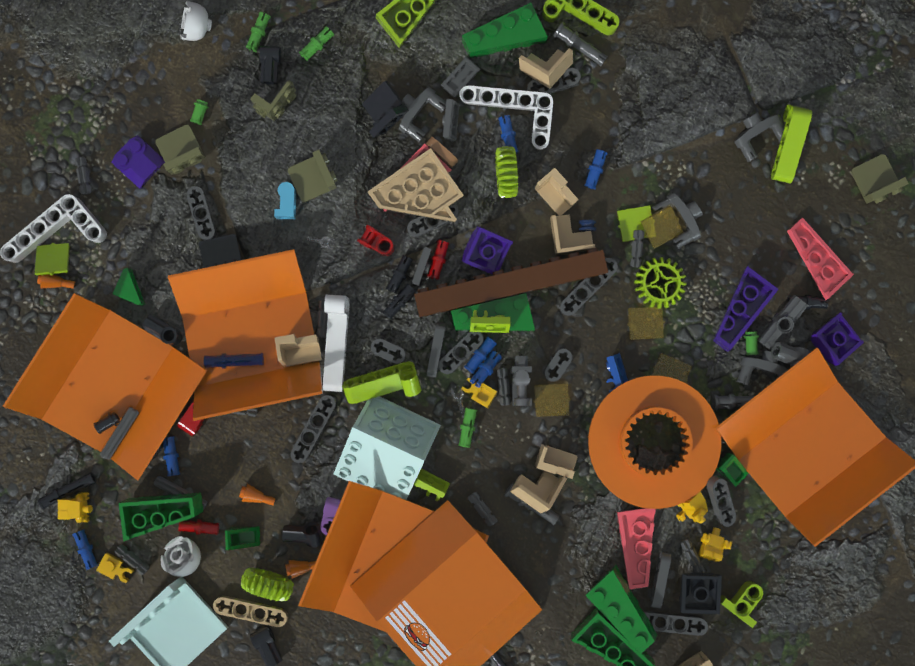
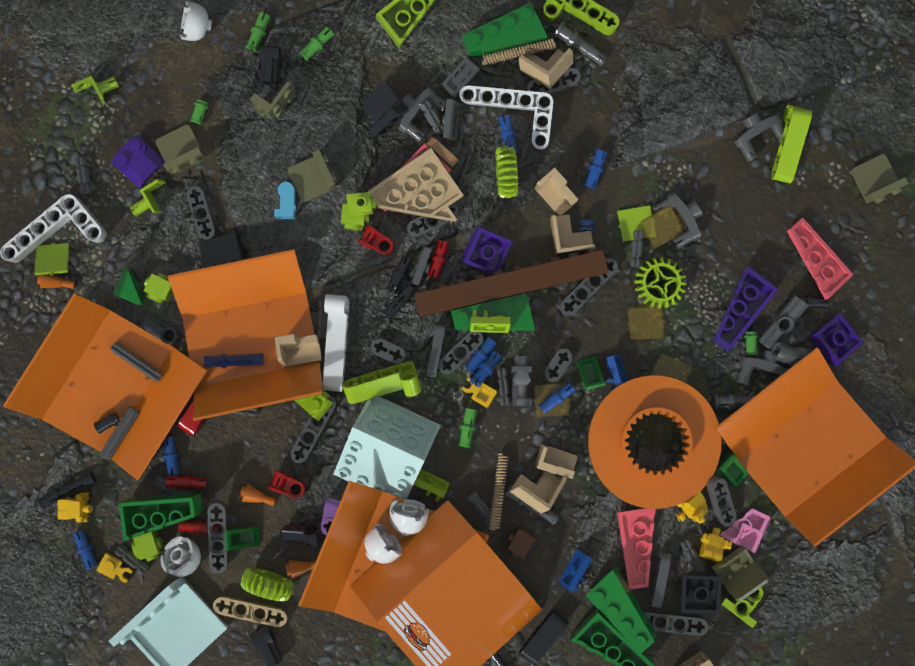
none -> lime bracket [71,75,119,105]
none -> dark grey axle [110,342,163,382]
none -> lime bracket [130,179,166,216]
none -> lime brick [131,530,164,561]
none -> lime brick [144,273,173,304]
none -> red pin [166,475,206,490]
none -> dark grey beam [208,499,228,573]
none -> red piece [268,470,307,498]
none -> lime bracket [294,389,333,421]
none -> lime brick [341,204,370,231]
none -> lime brick [346,192,376,216]
none -> white cylinder [364,524,402,564]
none -> white cylinder [389,499,429,536]
none -> dark grey axle [419,100,444,135]
none -> tan piece [482,38,556,66]
none -> tan piece [489,453,509,531]
none -> reddish brown brick [506,527,536,559]
none -> black beam [518,610,569,666]
none -> blue pin [538,382,576,414]
none -> blue plate [558,549,592,592]
none -> green slope [577,357,606,390]
none -> olive bracket [711,545,769,602]
none -> bright pink slope [720,509,771,553]

